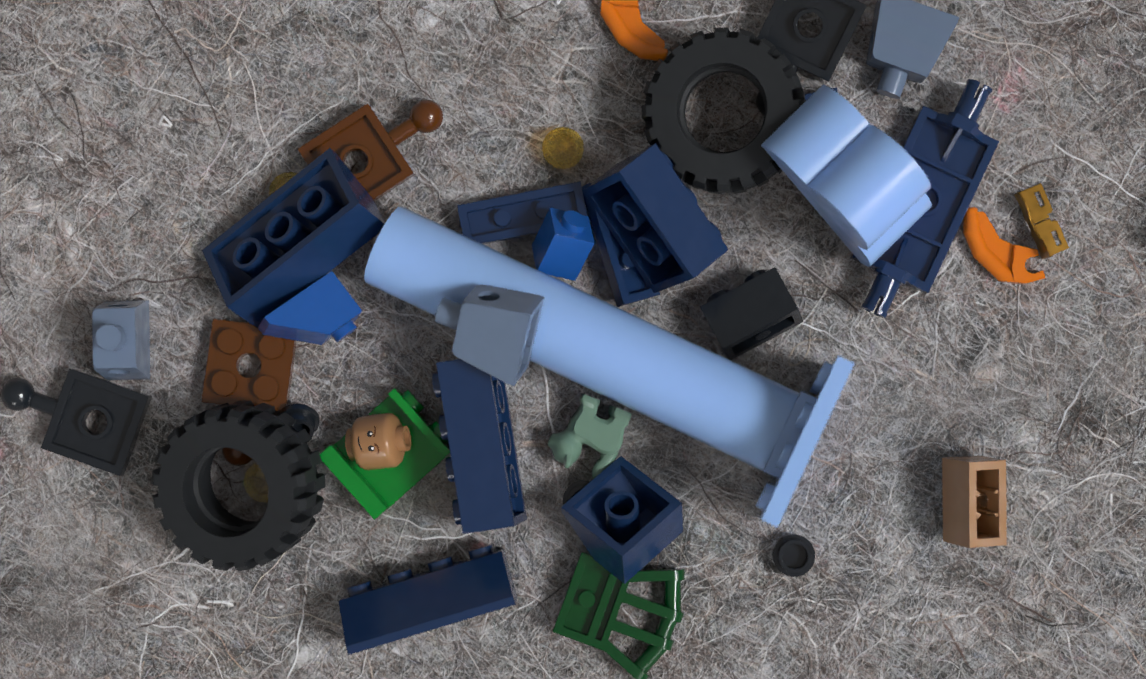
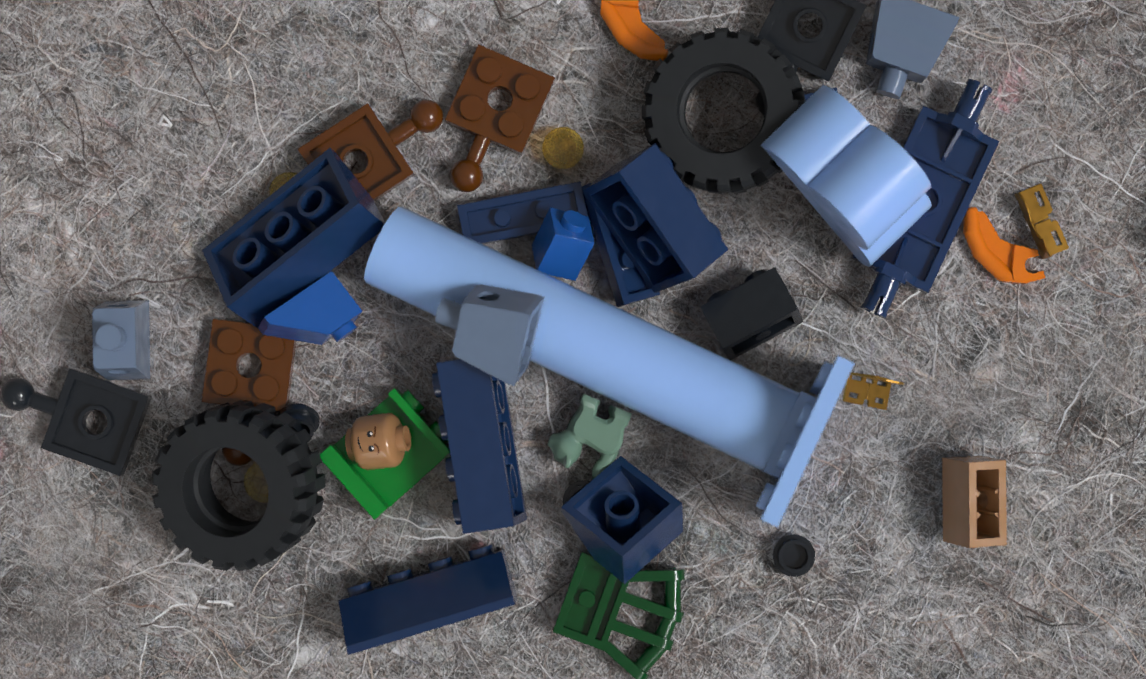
none -> reddish brown plate [445,44,555,192]
none -> pearl gold piece [843,372,904,410]

